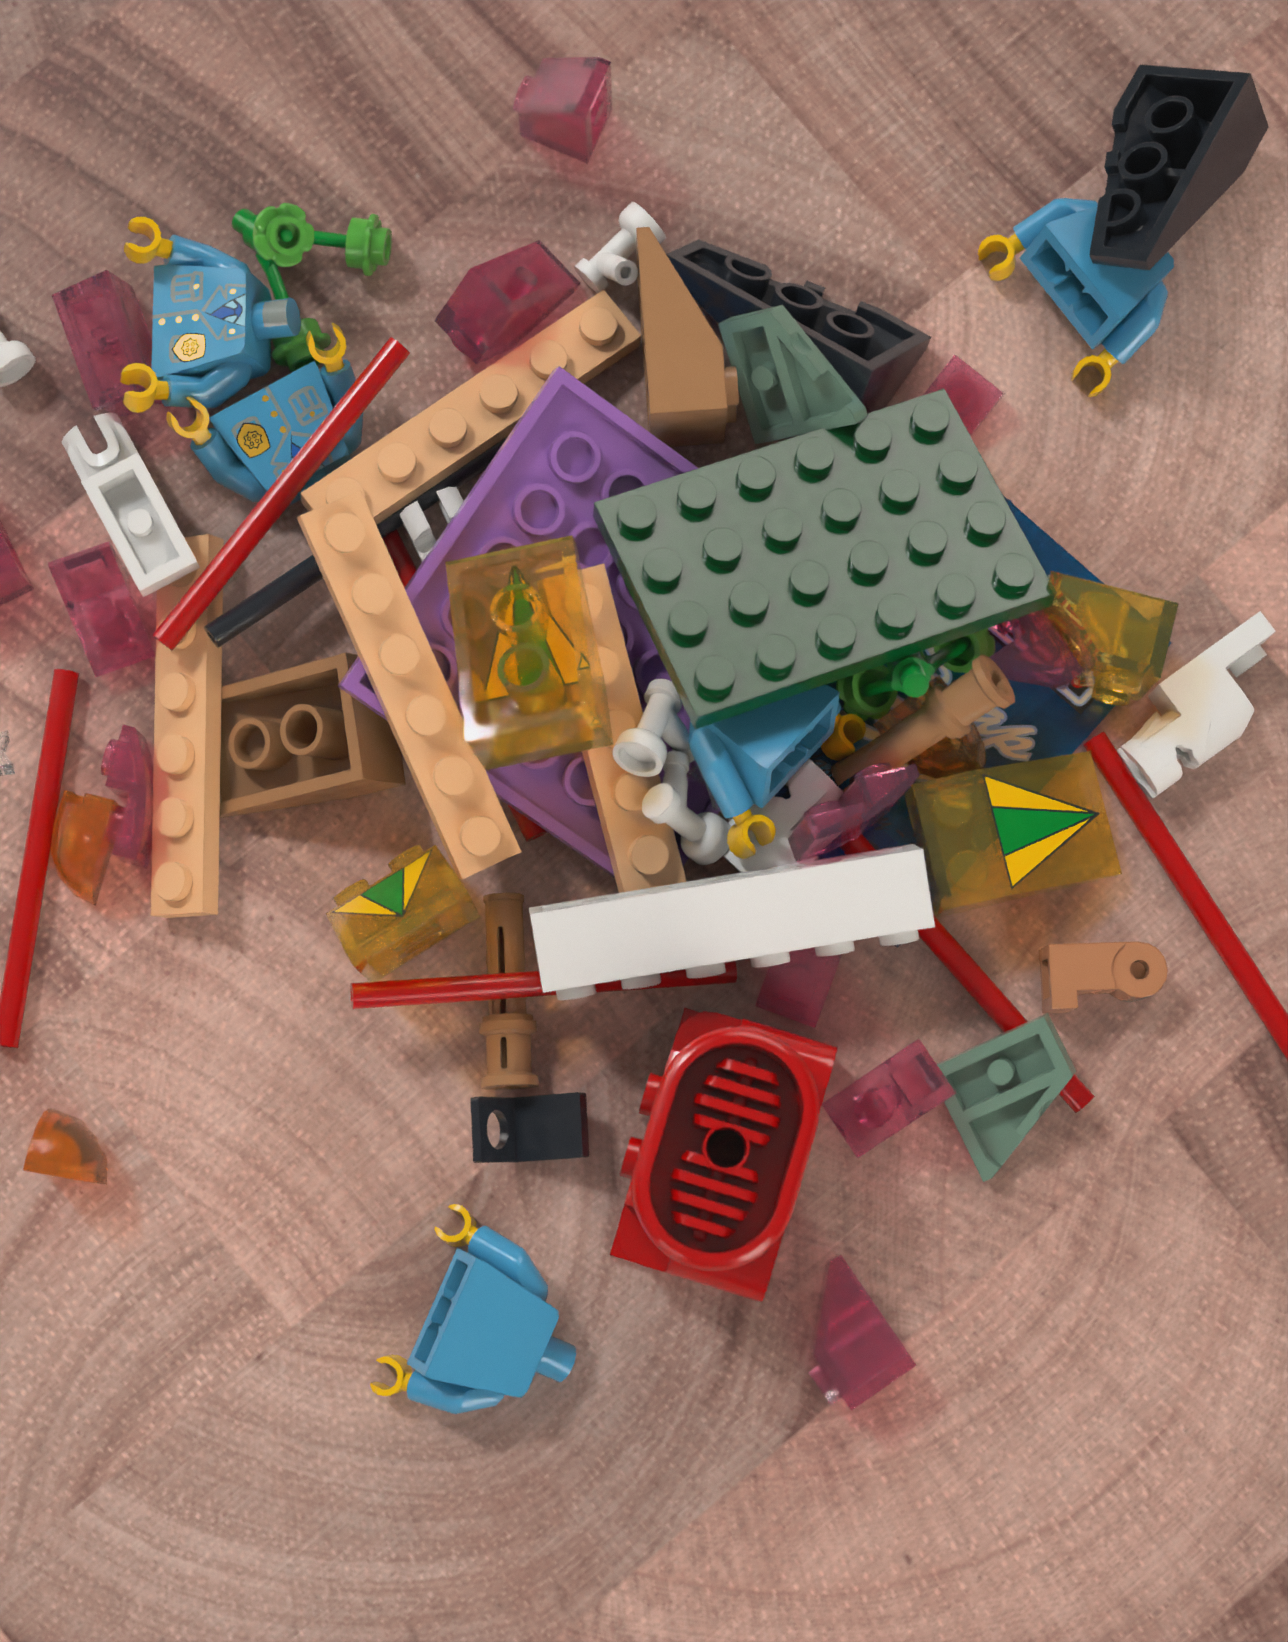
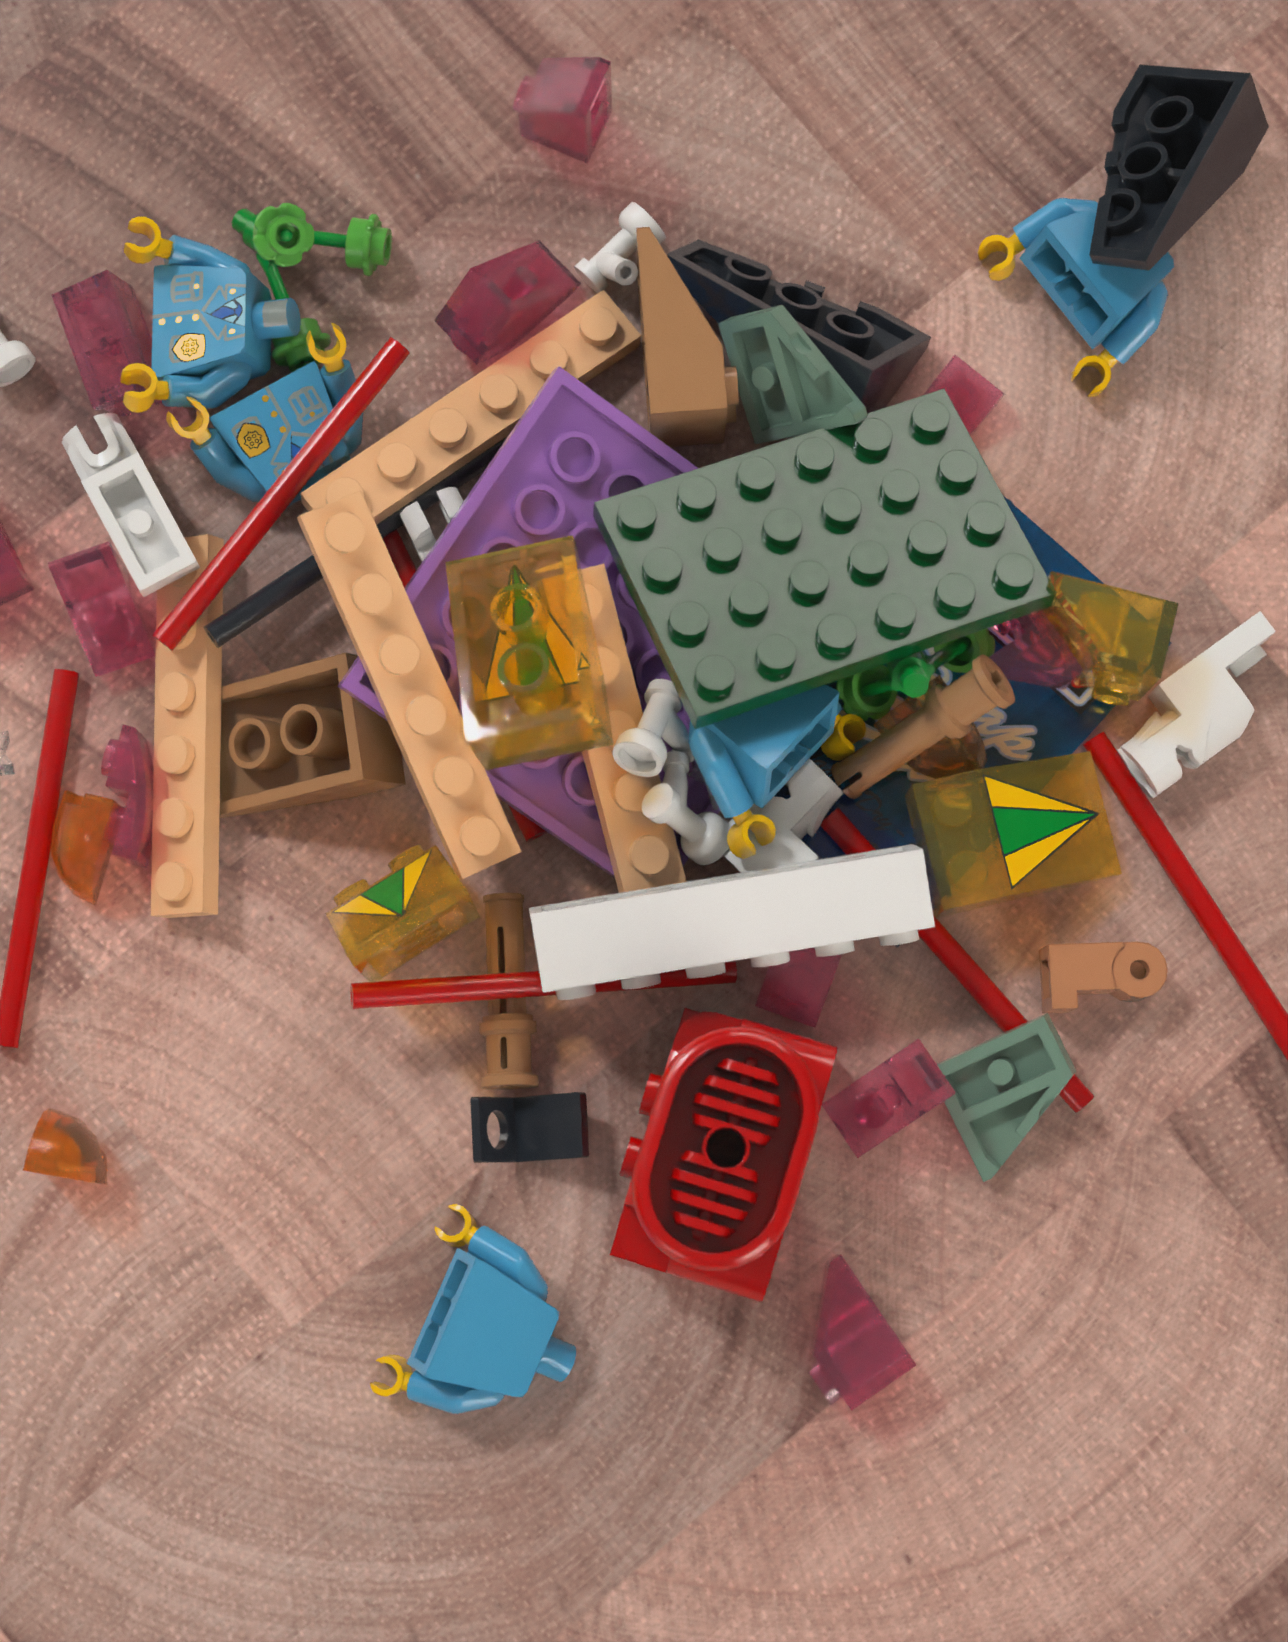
clear pink slope [788,763,920,862] -> none

